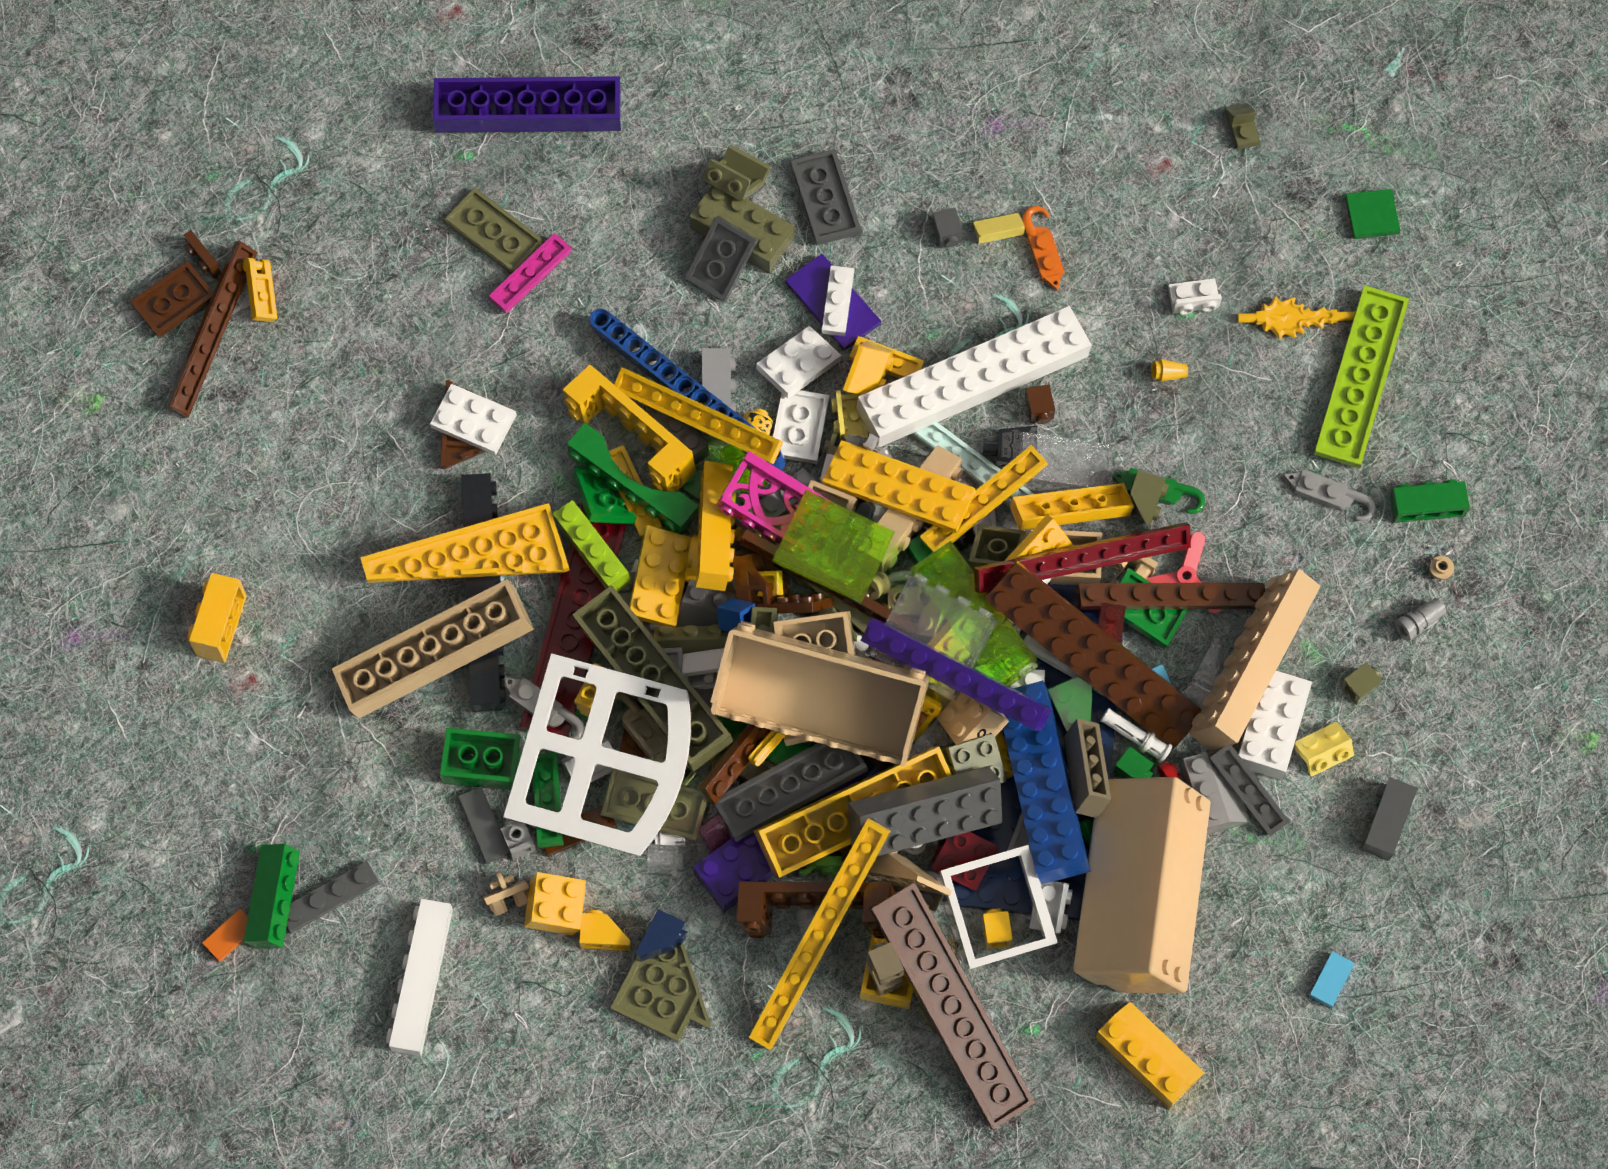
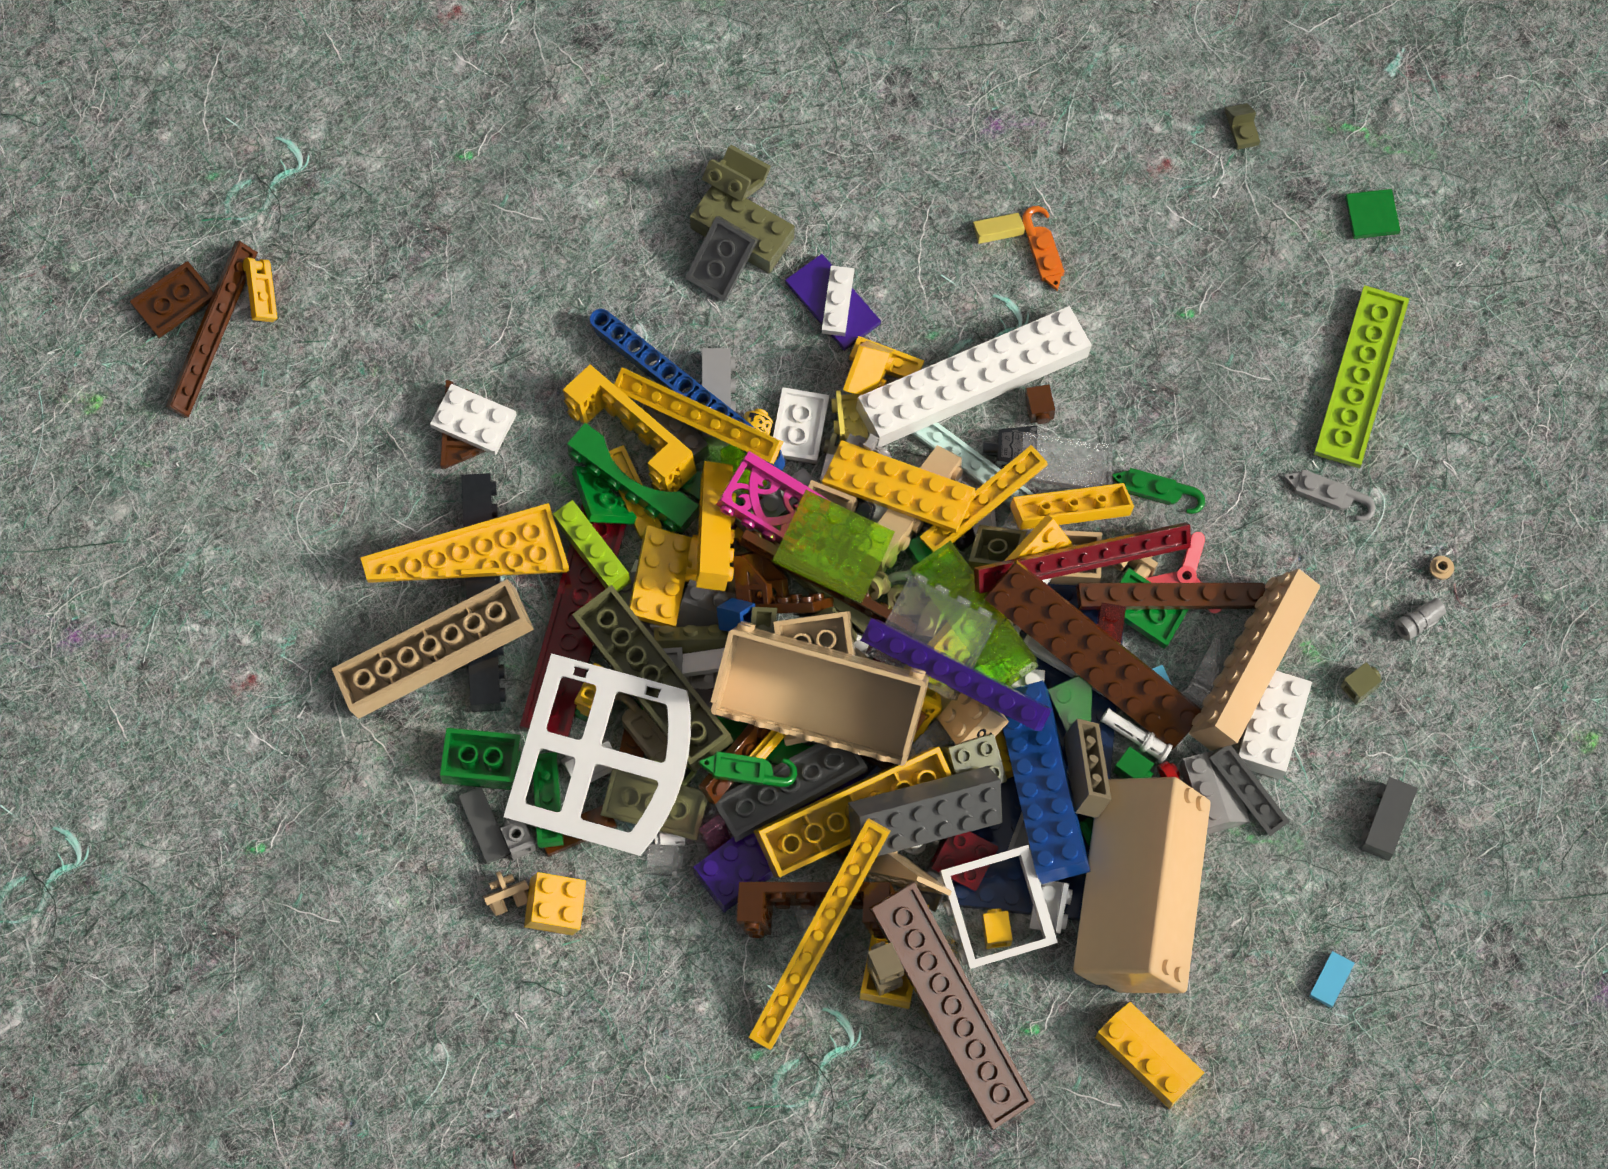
reddish brown plate [183,230,222,278] -> none
yellow brick [187,573,247,663] -> none
orange tile [202,909,248,962] -> none
green brick [243,844,300,949] -> none
dark grey plate [287,861,380,934] -> none
white brick [386,899,453,1057] -> none
dark purple brick [433,76,621,133] -> none
olive tile [443,187,545,274] -> none
dark pink plate [489,233,572,314] -> none
light grey plate [504,677,584,740] -> none
yellow slope [579,910,631,951] -> none
olive wing [610,944,711,1043] -> none
dark blue slope [635,909,688,962] -> none
white plate [756,326,841,399] -> none
yellow tile [757,571,783,596] -> none
dark grey plate [791,149,862,246] -> none
bright green plate [799,856,842,877] -> none
dark grey brick [932,208,963,247] -> none
olive slope [1130,469,1169,525] -> none
yellow cone [1151,359,1188,382] -> none
white bracket [1168,278,1222,315] -> none
yellow piece [1237,296,1356,339] -> none
light yellow bracket [1294,722,1354,776] -> none
green brick [1390,479,1470,523] -> none
none -> green plate [698,751,797,787]

